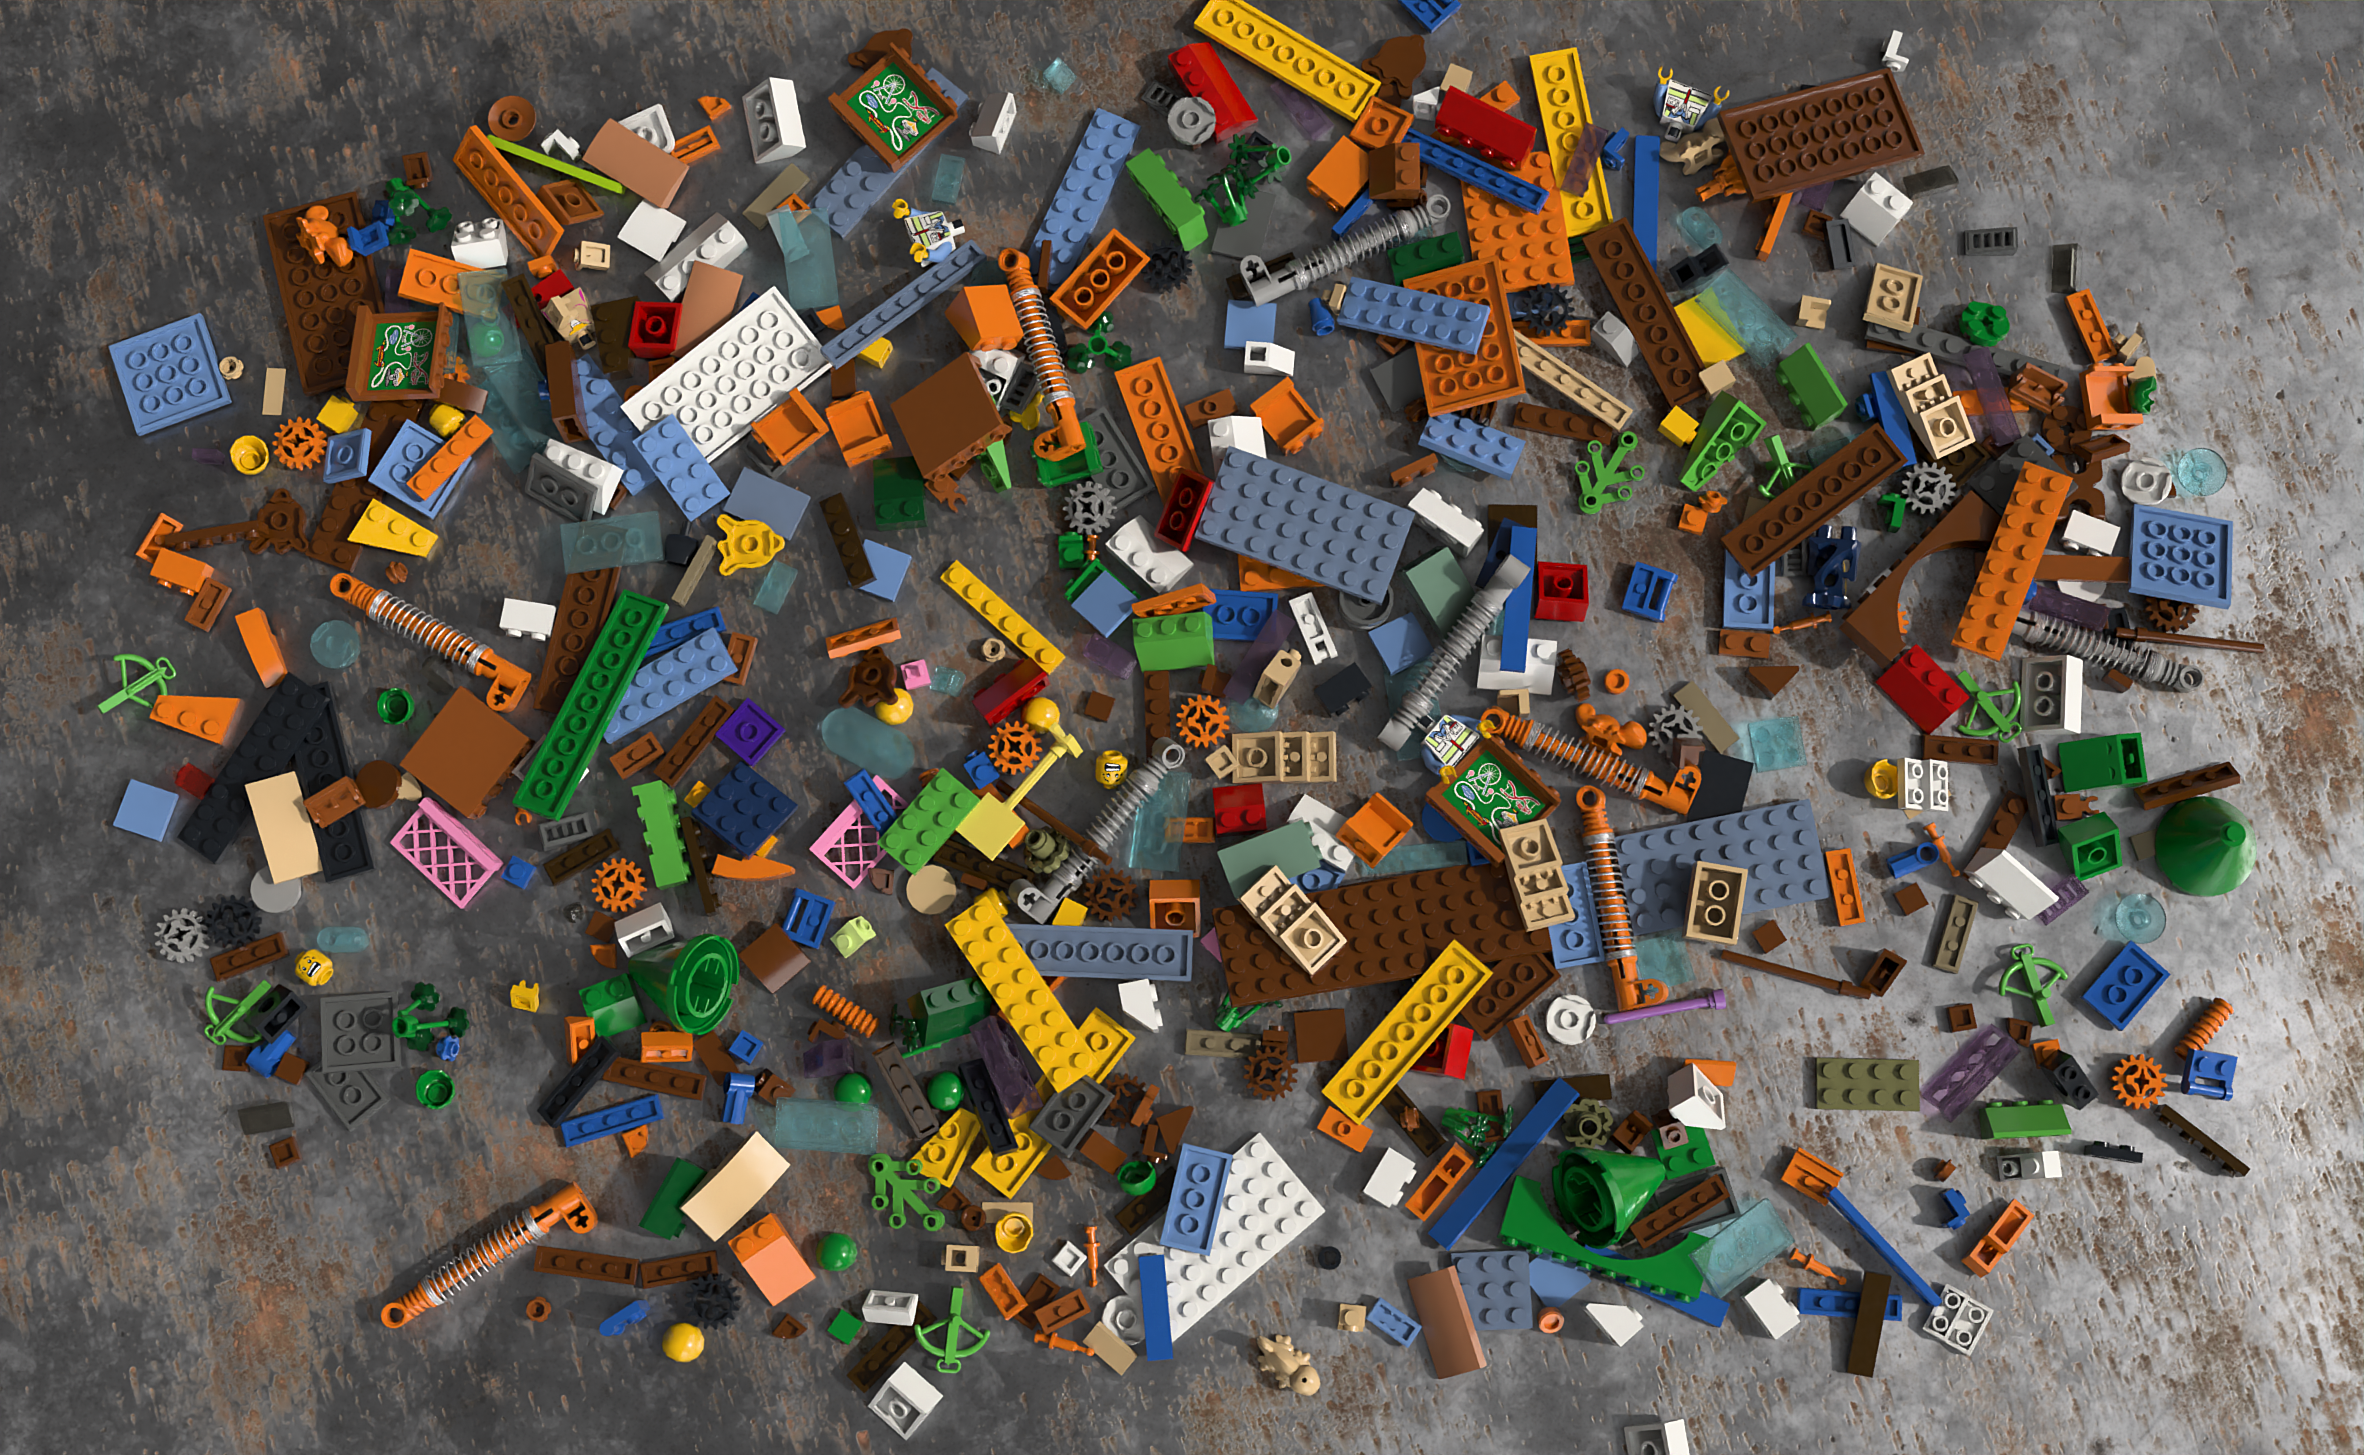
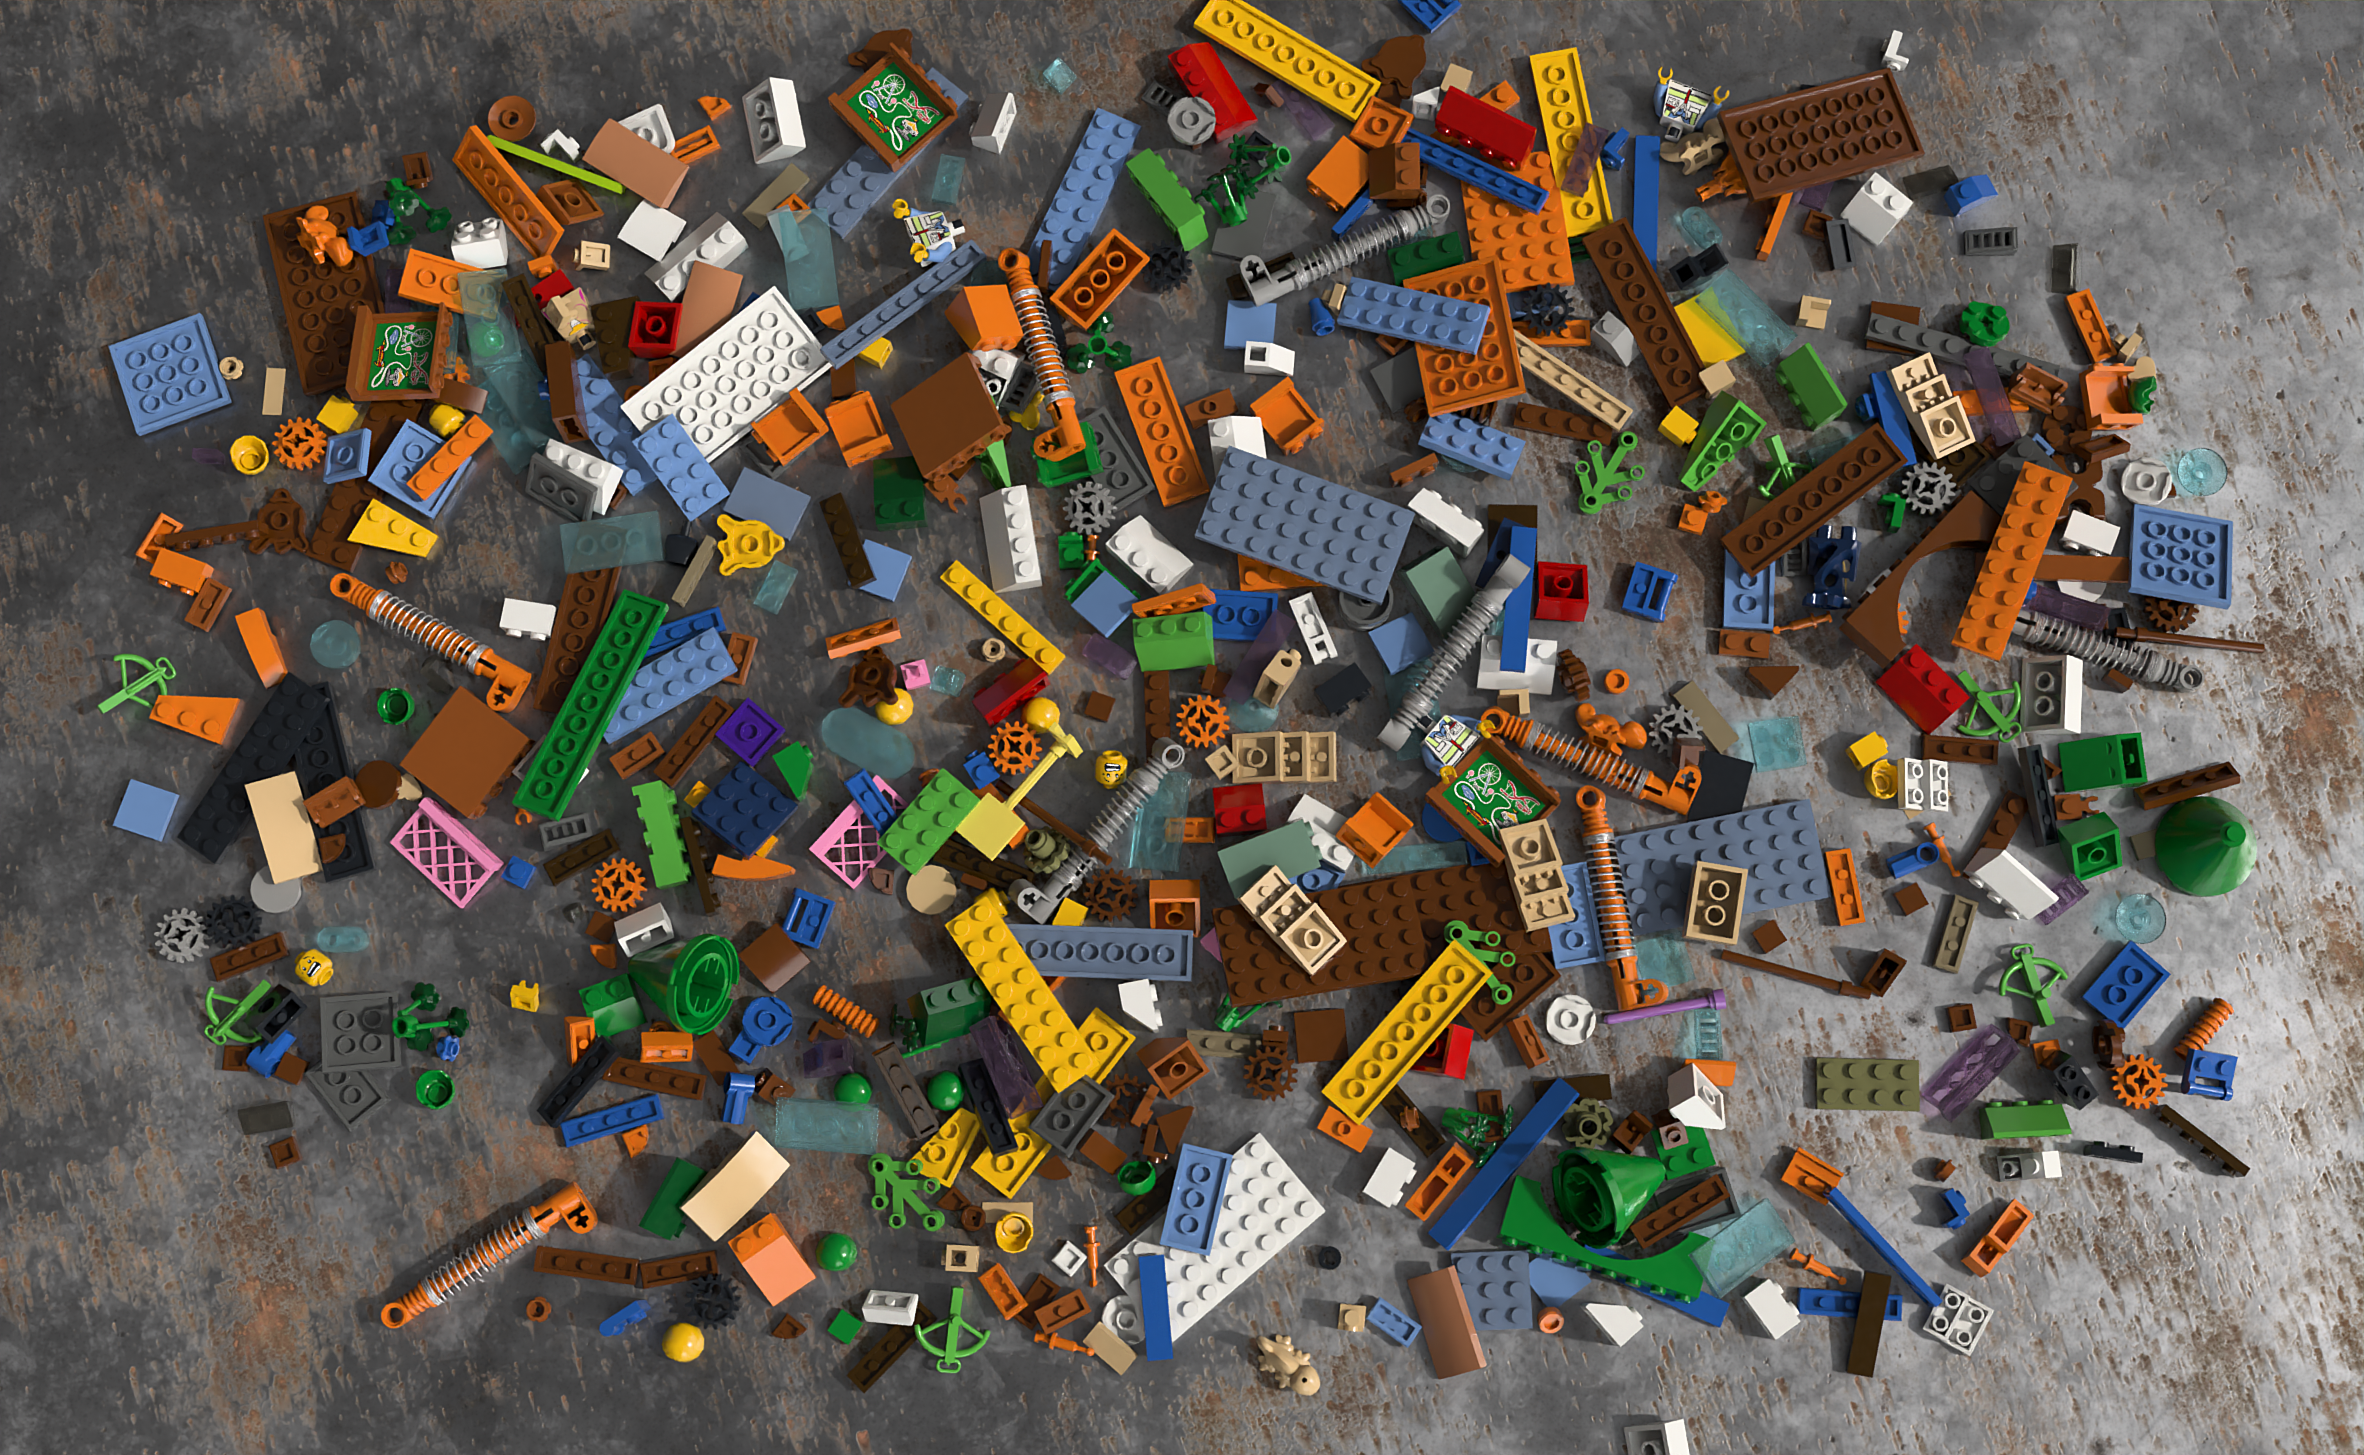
clear red brick [175,762,216,800] -> none
yellowish green bracket [830,916,876,958] -> none
white slope [868,1362,943,1440] -> none
red slope [1153,467,1215,552] -> none
tan tile [1862,263,1923,333] -> none
none -> reddish brown tile [318,833,346,864]
none -> blue tile [742,996,793,1047]
none -> green slope [772,741,814,802]
none -> white slope [979,485,1043,594]
none -> dark orange slope [1136,1037,1210,1100]
none -> reddish brown tile [1253,82,1285,108]
none -> bright green plant [1444,920,1515,1005]
none -> clear light blue slope [1694,1009,1723,1061]
none -> yellow brick [1845,731,1888,771]
none -> blue slope [1943,174,1998,217]
none -> reddish brown plate [2092,1019,2125,1071]

